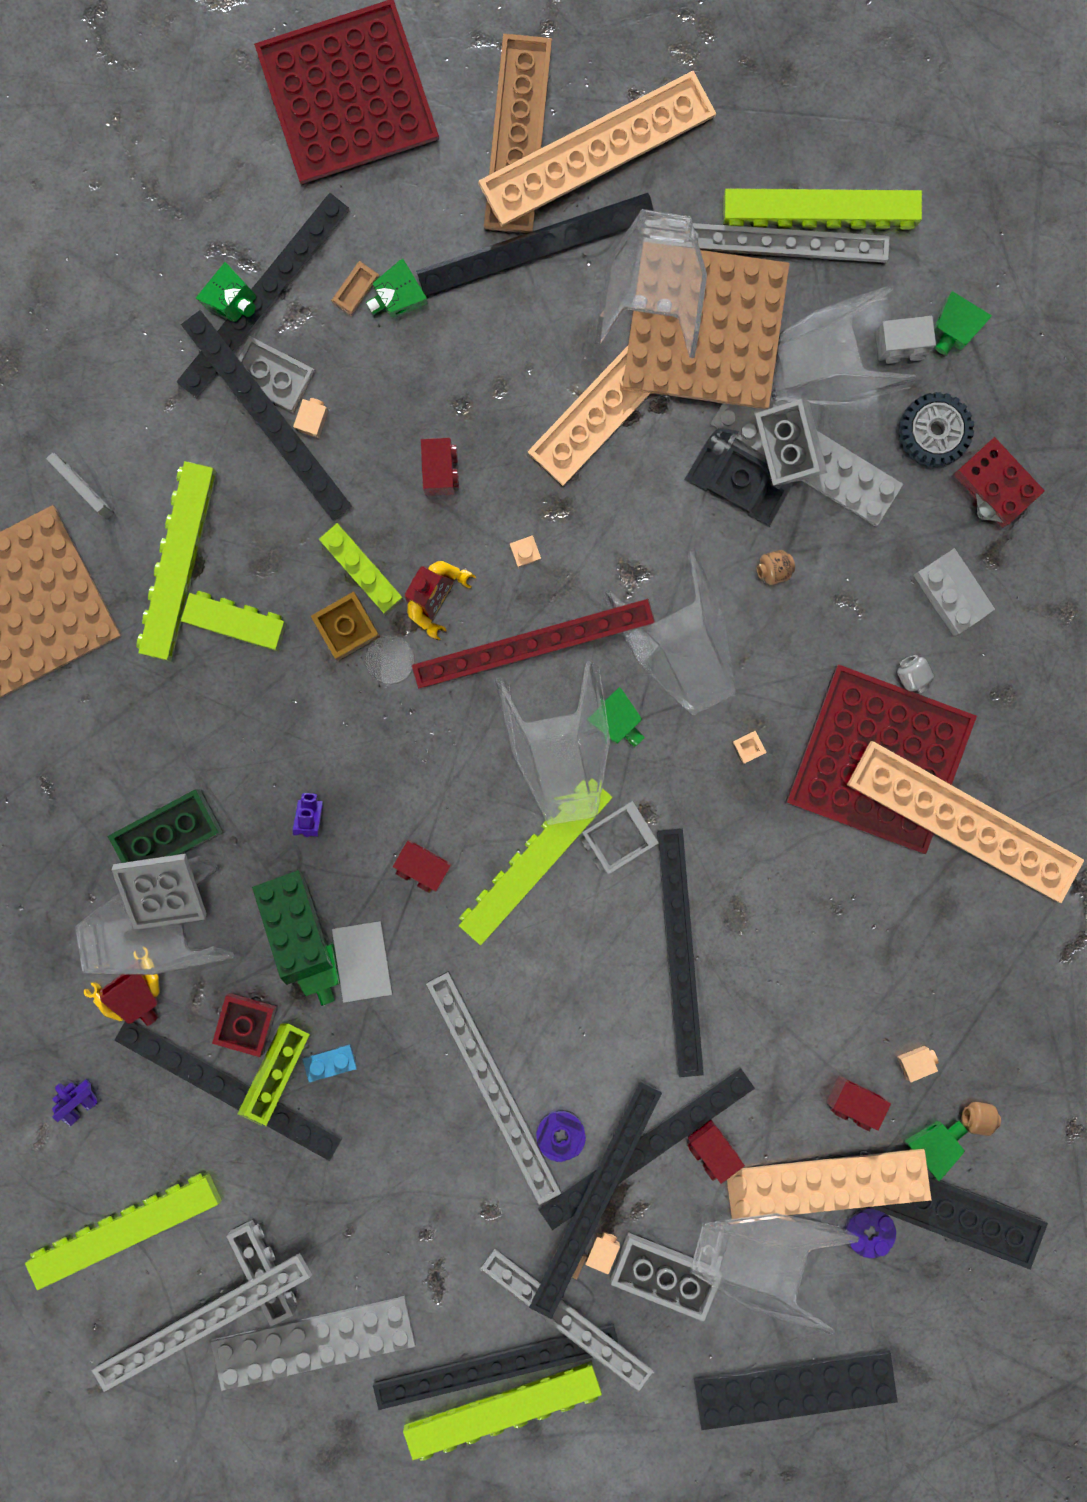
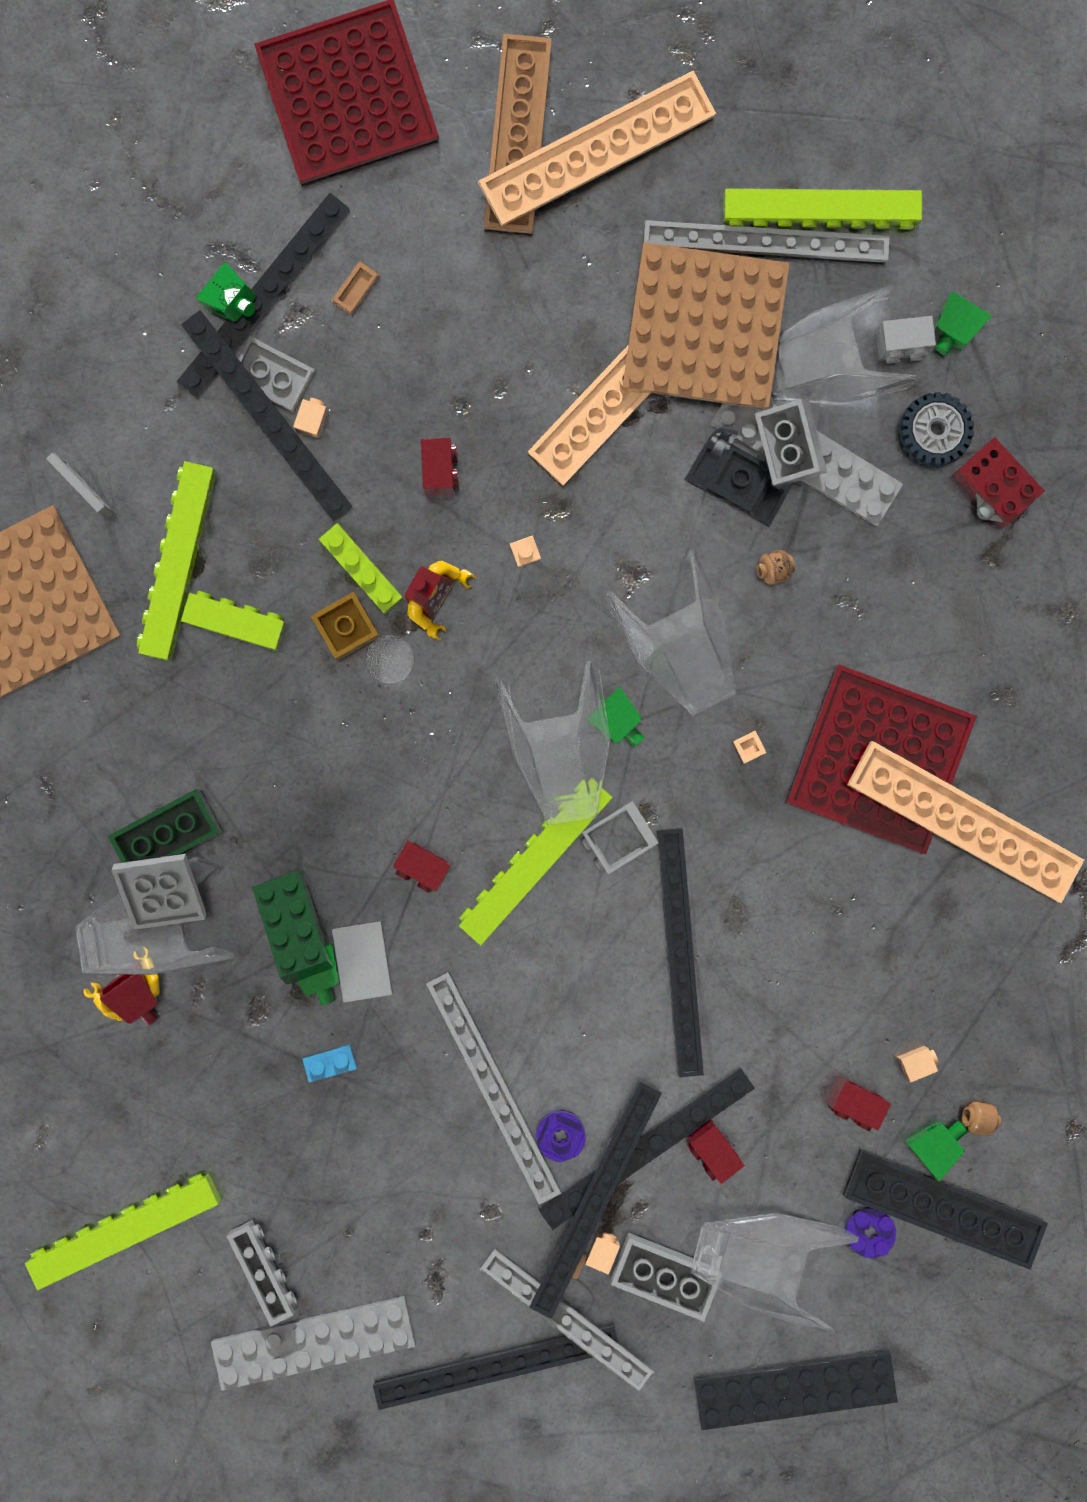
dark purple hips [52,1079,97,1126] -> none
light grey plate [92,1253,312,1392] -> none
black plate [114,1022,342,1161] -> none
dark red brick [212,993,277,1057] -> none
lime brick [238,1023,310,1126] -> none
dark purple hips [293,793,323,837] -> none
green torso [366,258,428,318] -> none
lime brick [403,1360,602,1461] -> none
dark red plate [412,598,655,689] -> none
black plate [416,193,655,296] -> none
clear windscreen [595,209,707,358] -> none
light nougat plate [727,1149,931,1221] -> none
light grey head [897,655,934,693] -> none
light grey slope [913,548,995,636] -> none

